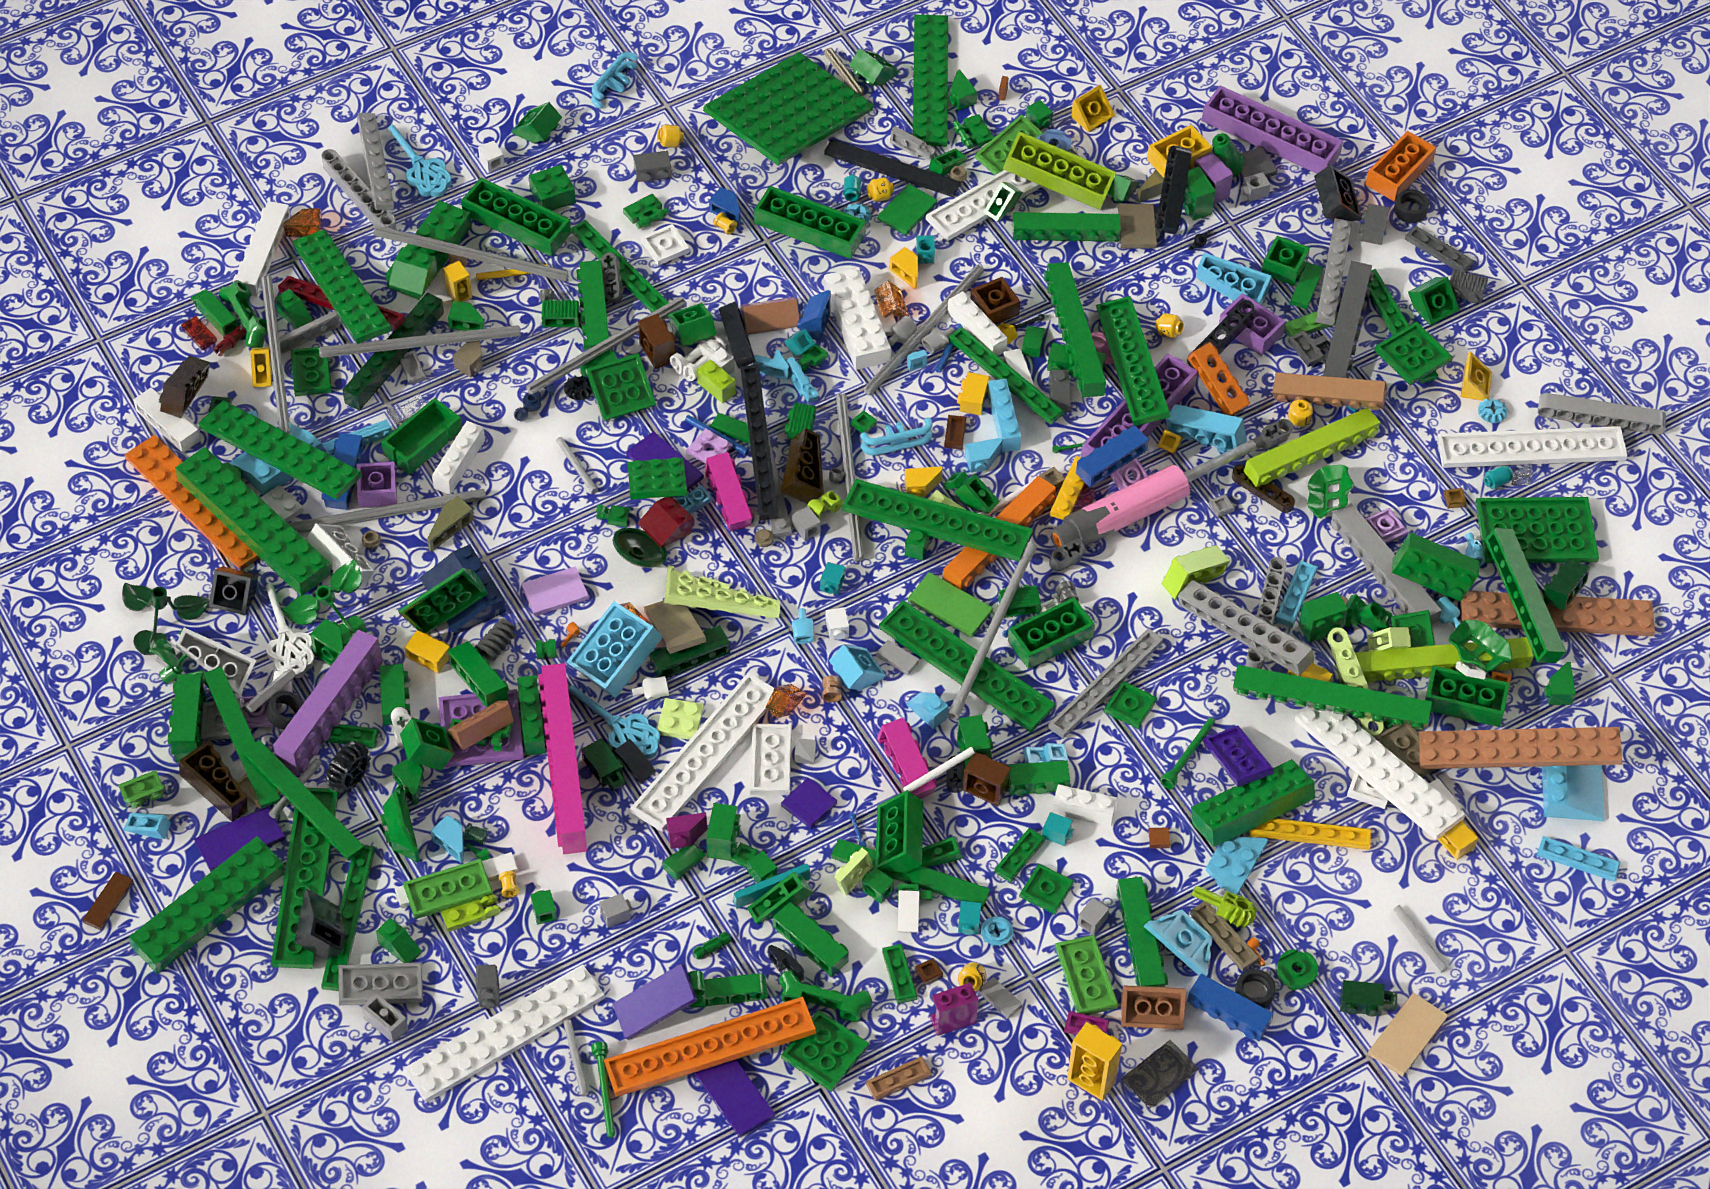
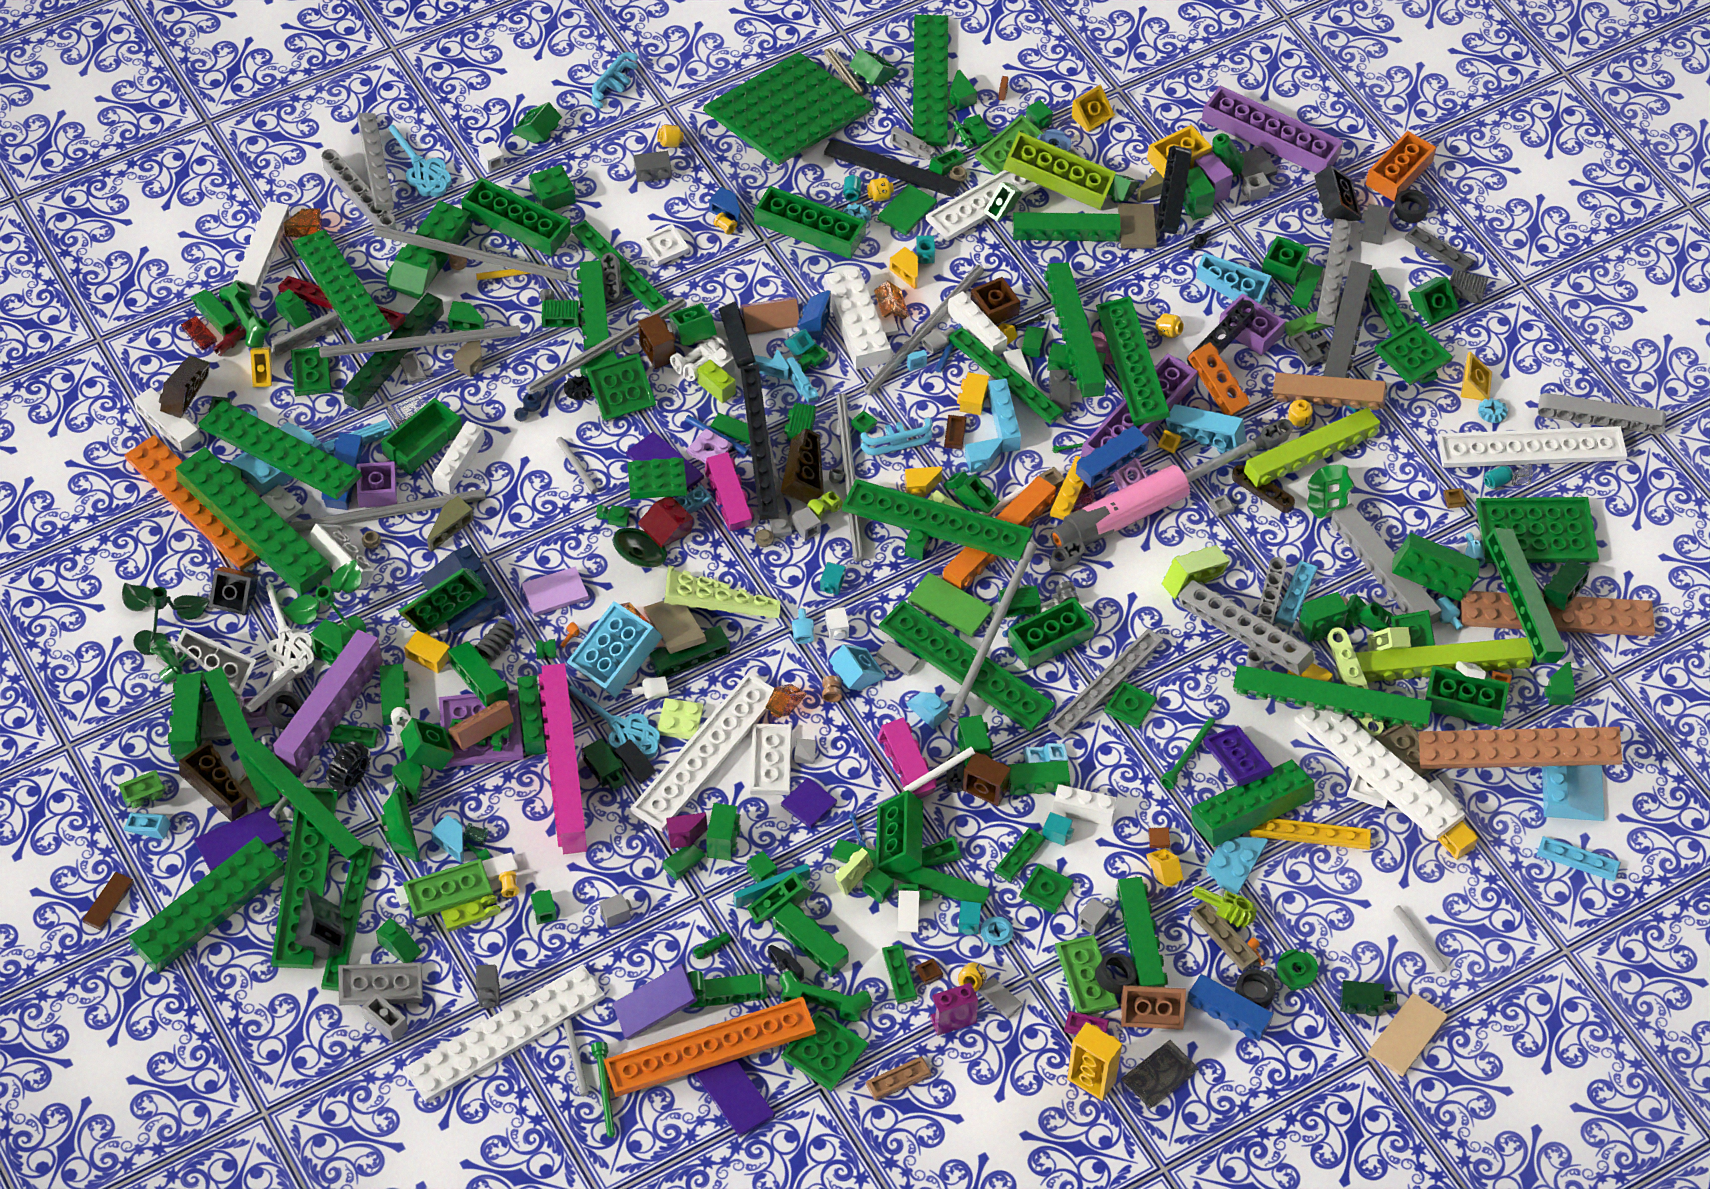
light grey axle [261,275,291,435] -> none
yellow brick [443,261,472,302] -> none
green plate [623,193,669,229] -> none
green tile [731,842,759,868] -> none
light grey piece [888,316,917,346] -> none
medium azure wing [1144,910,1213,976] -> none
lavender piece [1365,507,1409,544] -> none
green piece [1449,619,1512,672] -> none
none -> black tyre [1095,953,1137,994]
none -> yellow slope [1146,848,1184,886]

